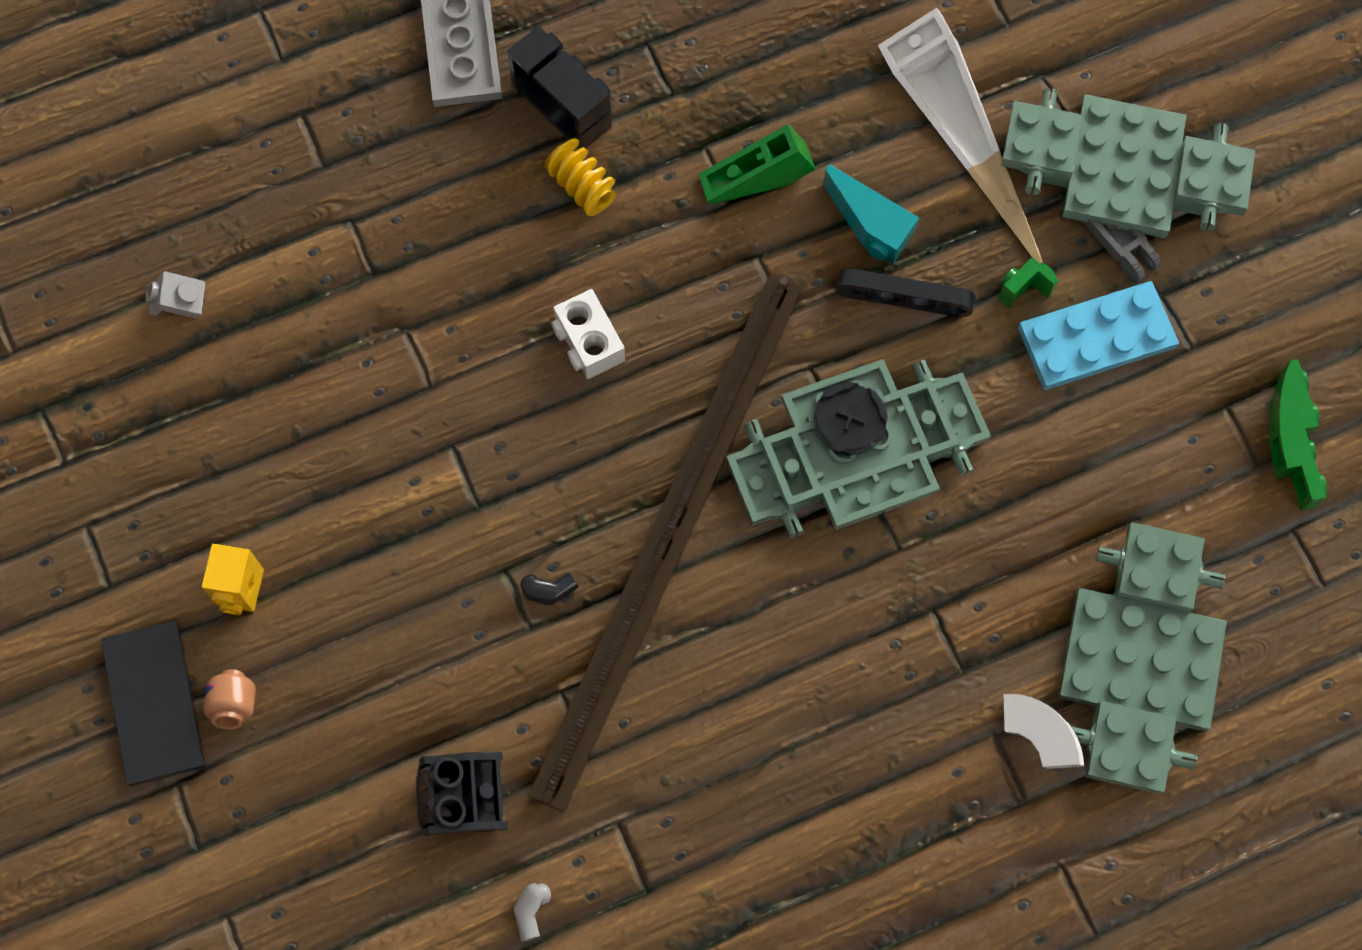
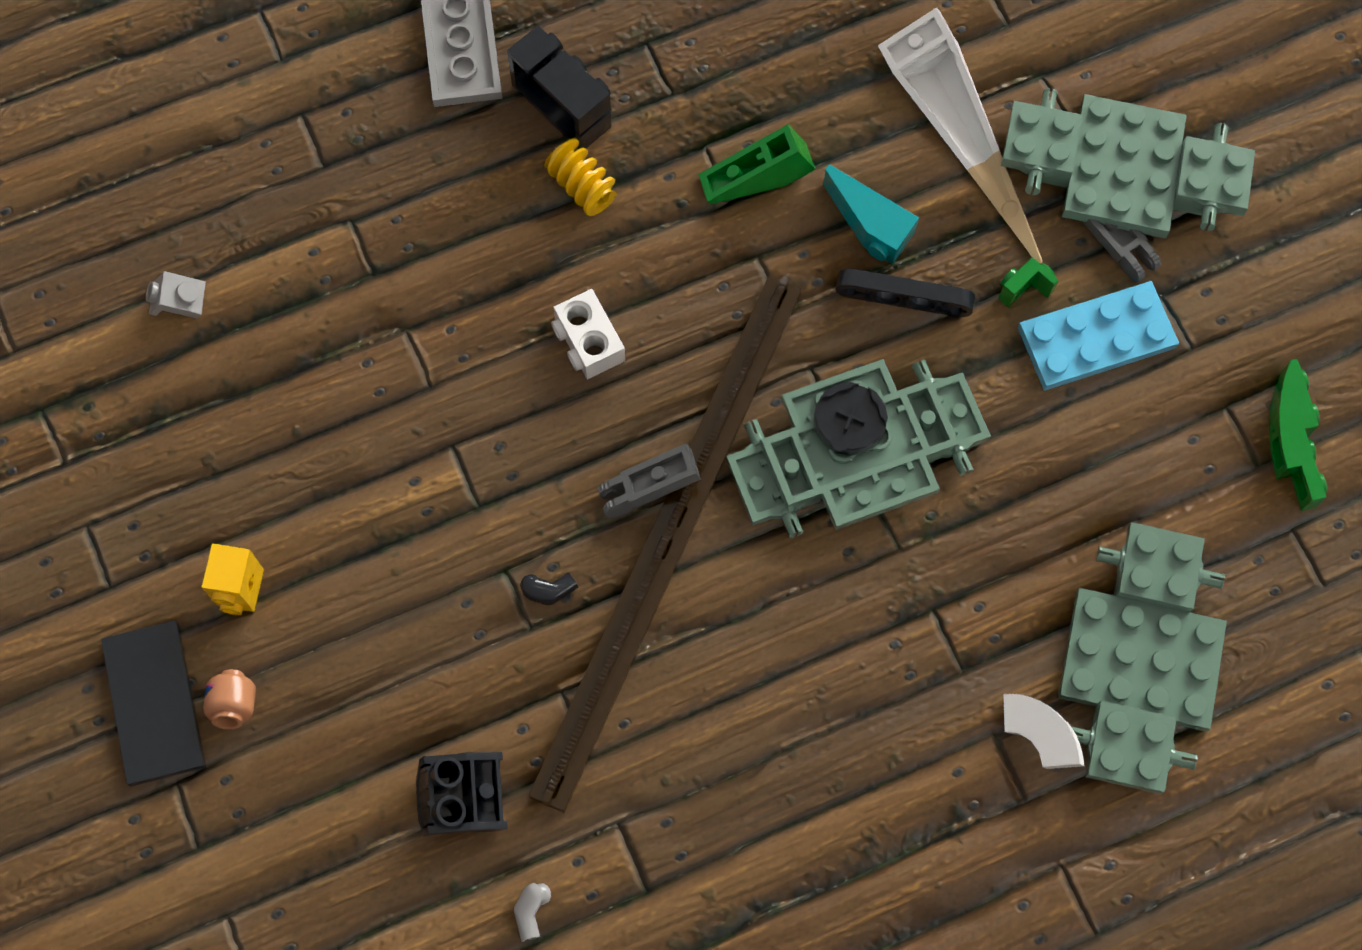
none -> dark grey hinge [598,444,701,519]

